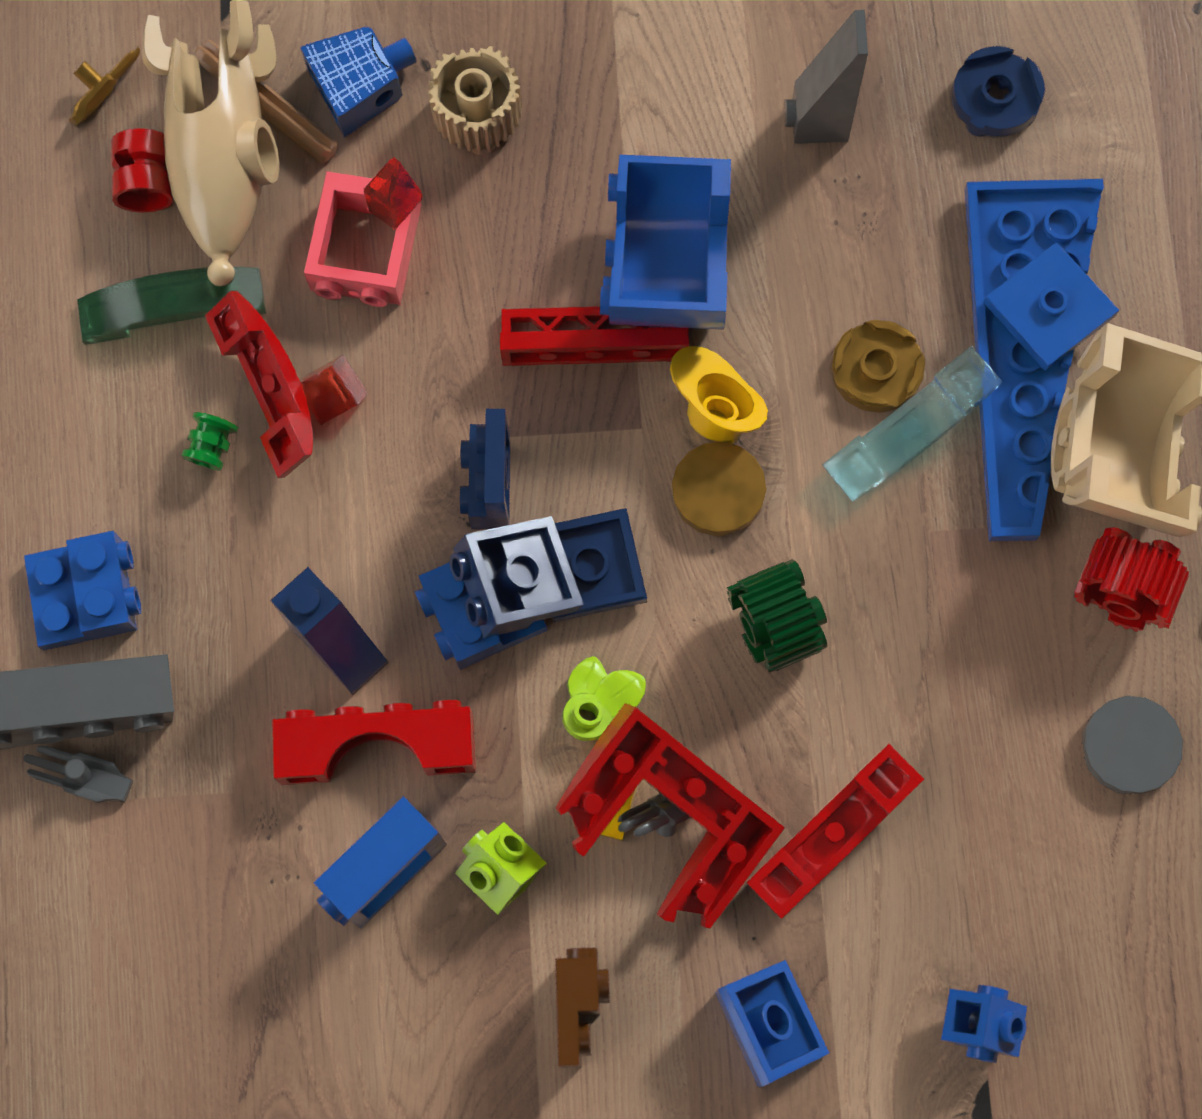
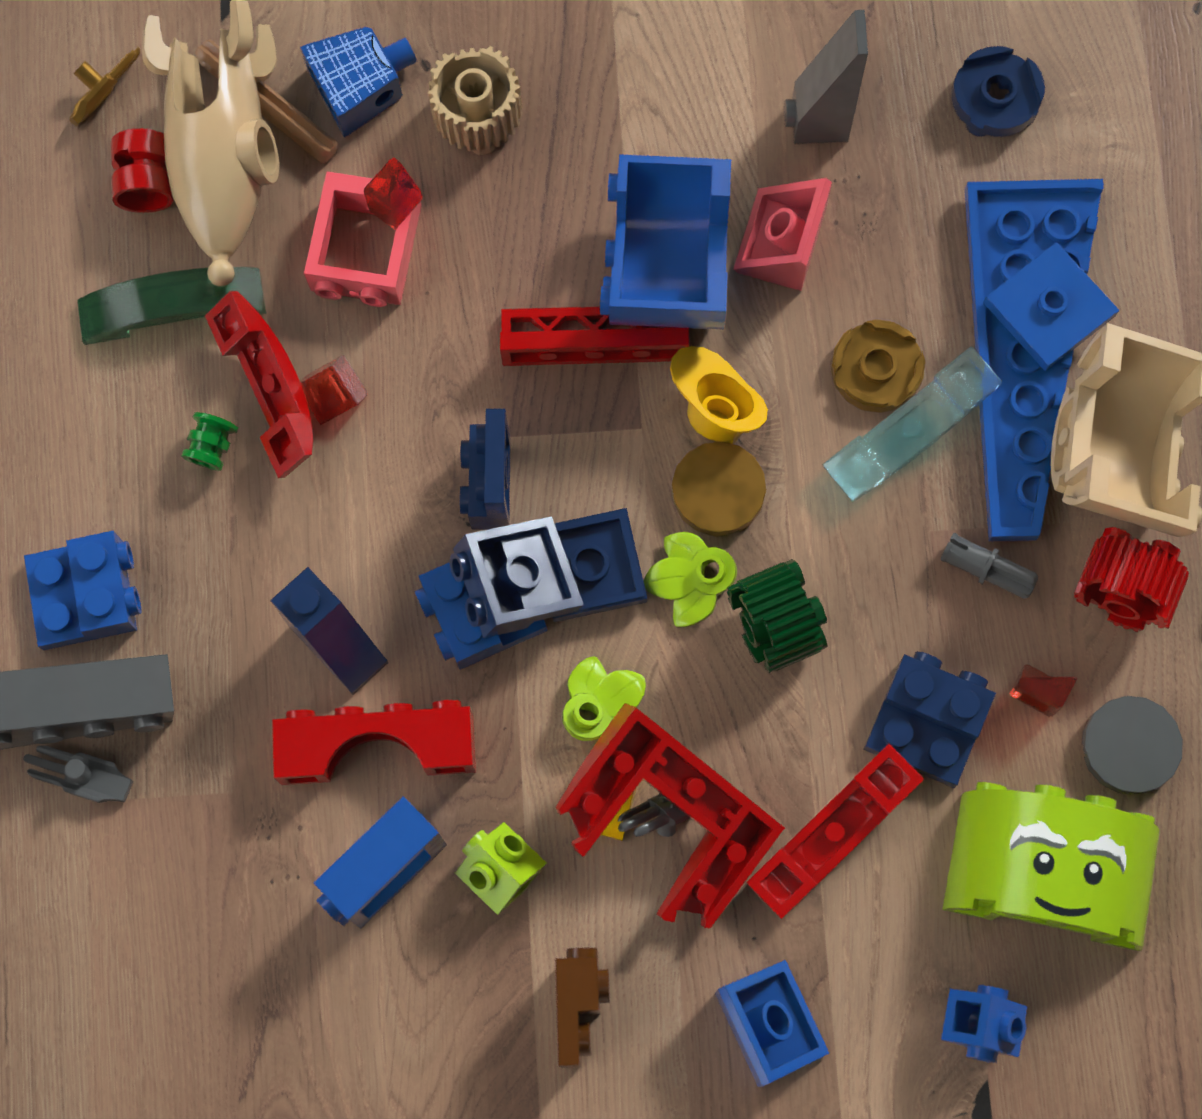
none -> lime plate [643,532,737,627]
none -> coral slope [733,178,832,291]
none -> dark blue plate [863,651,996,788]
none -> dark grey axle [941,533,1038,598]
none -> lime cylinder [942,782,1160,951]
none -> clear red slope [1009,664,1077,717]

